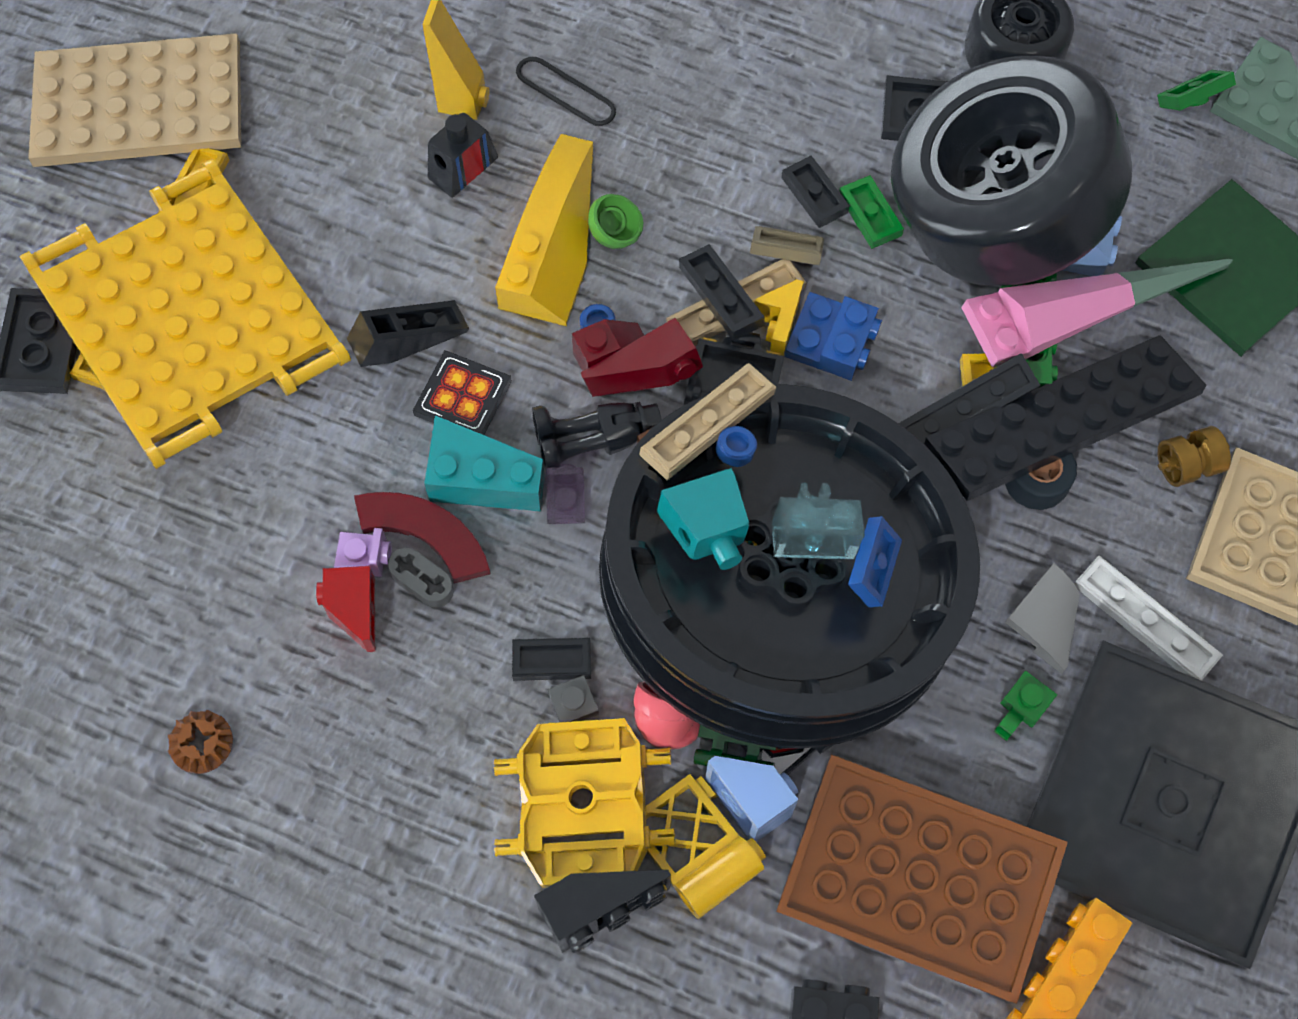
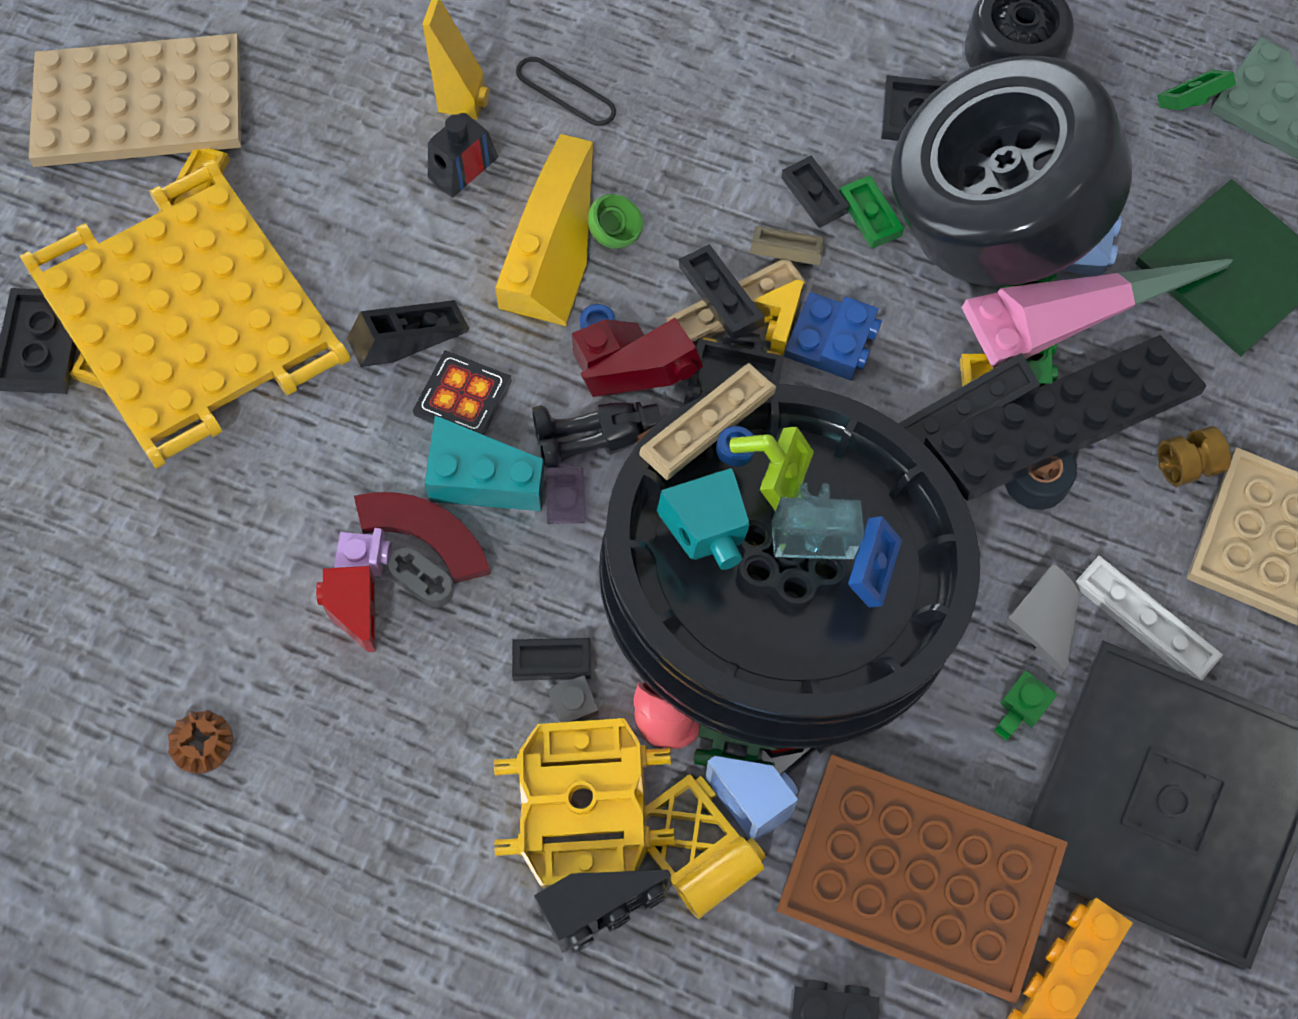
none -> lime plate [730,427,814,514]

